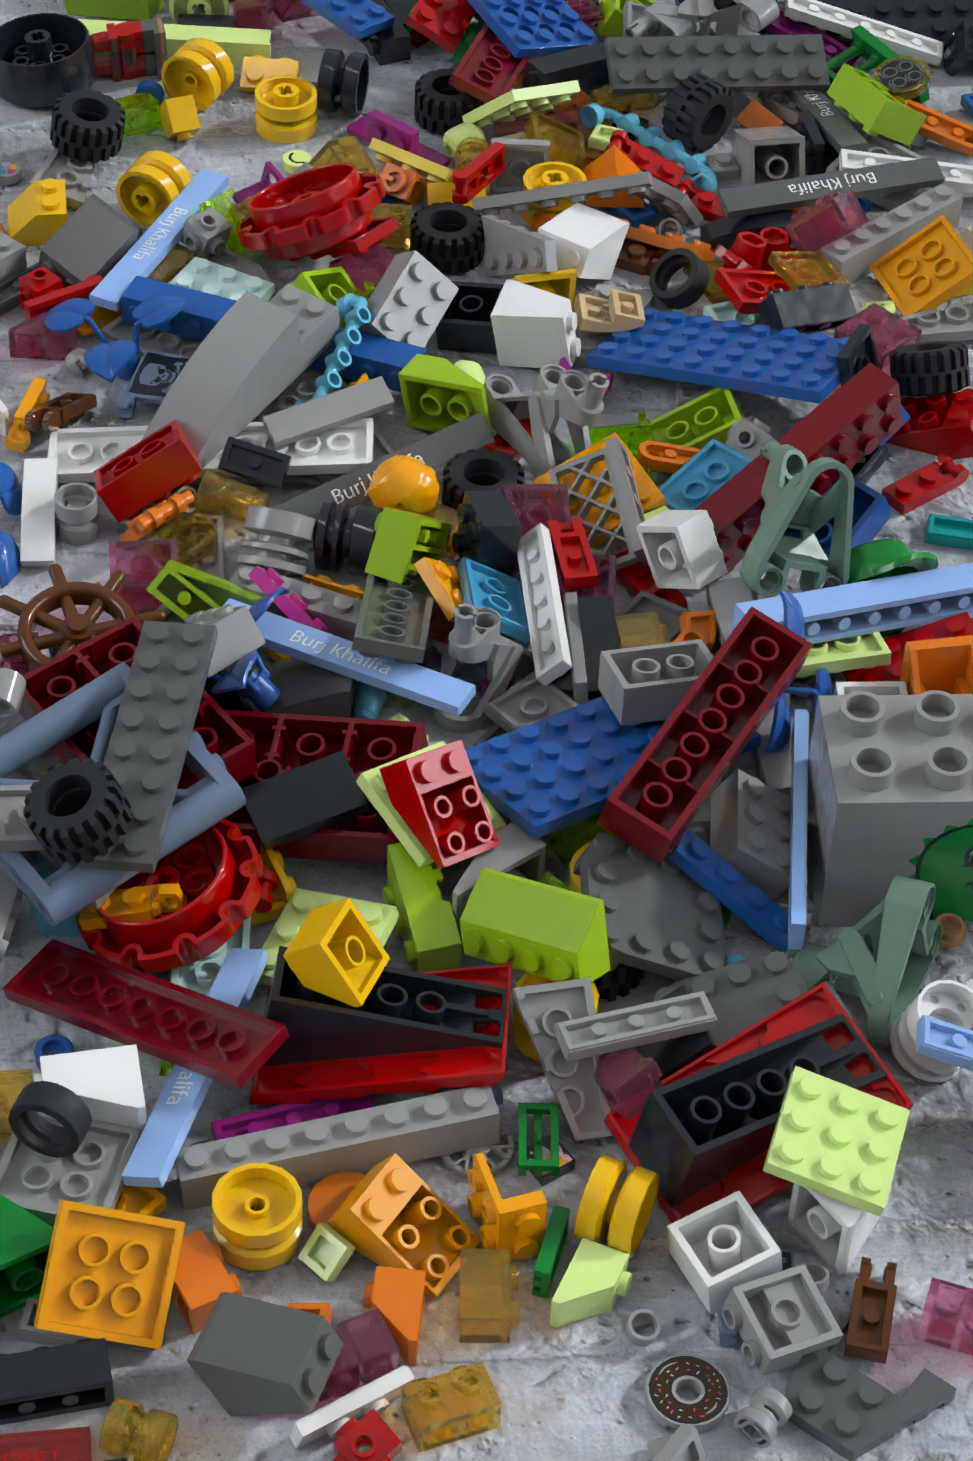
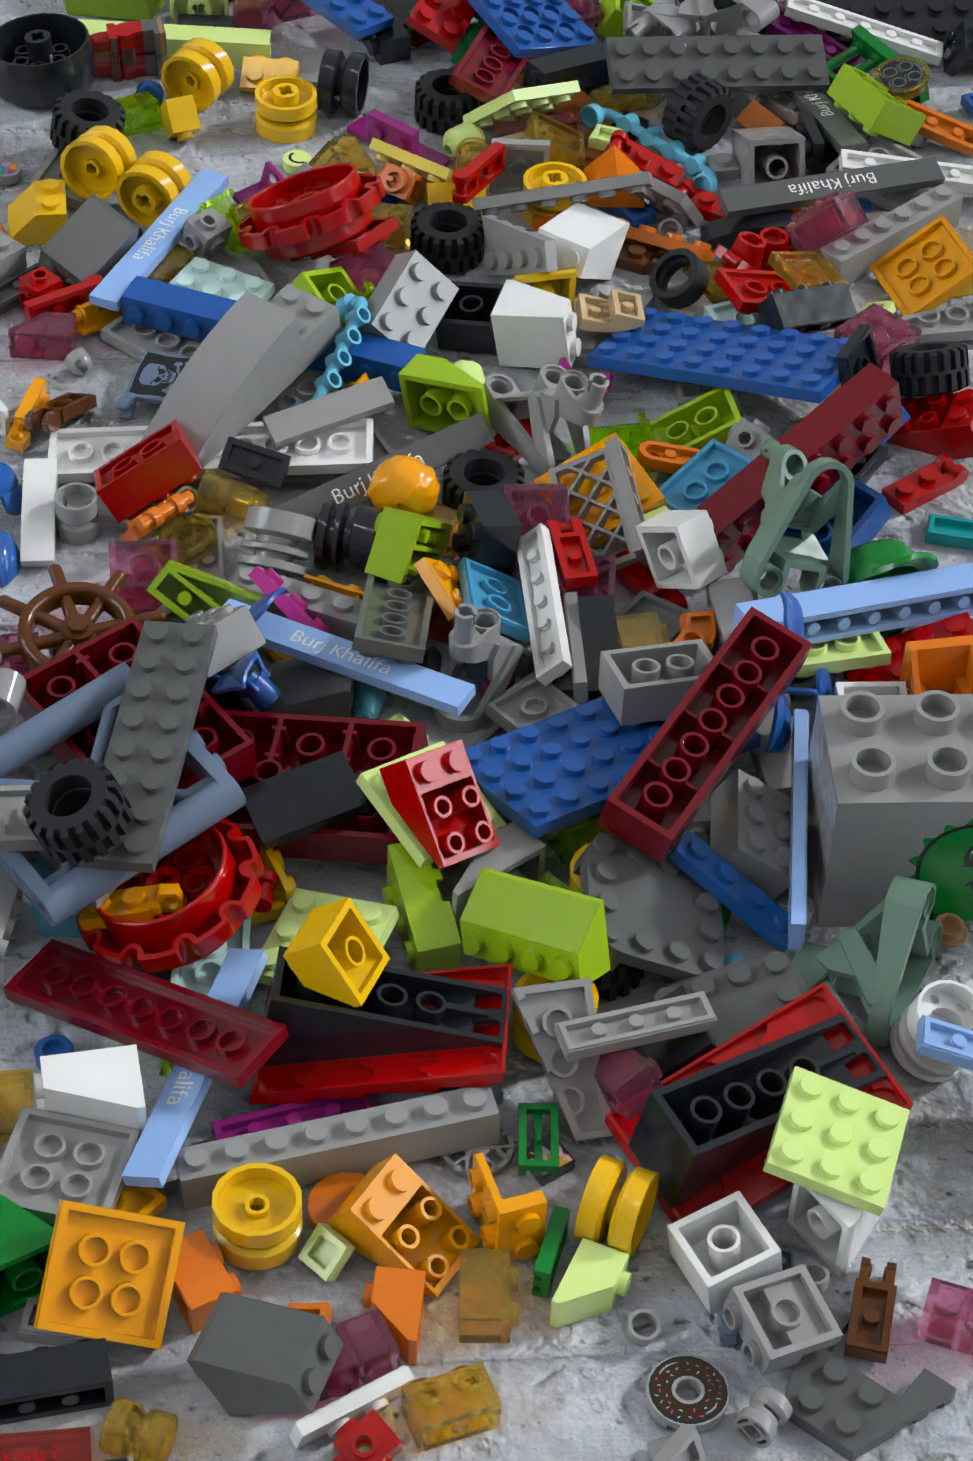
black tyre [8,1081,92,1158] -> none
blue plant [43,296,188,383] -> none
none -> yellow wheel [60,125,137,200]

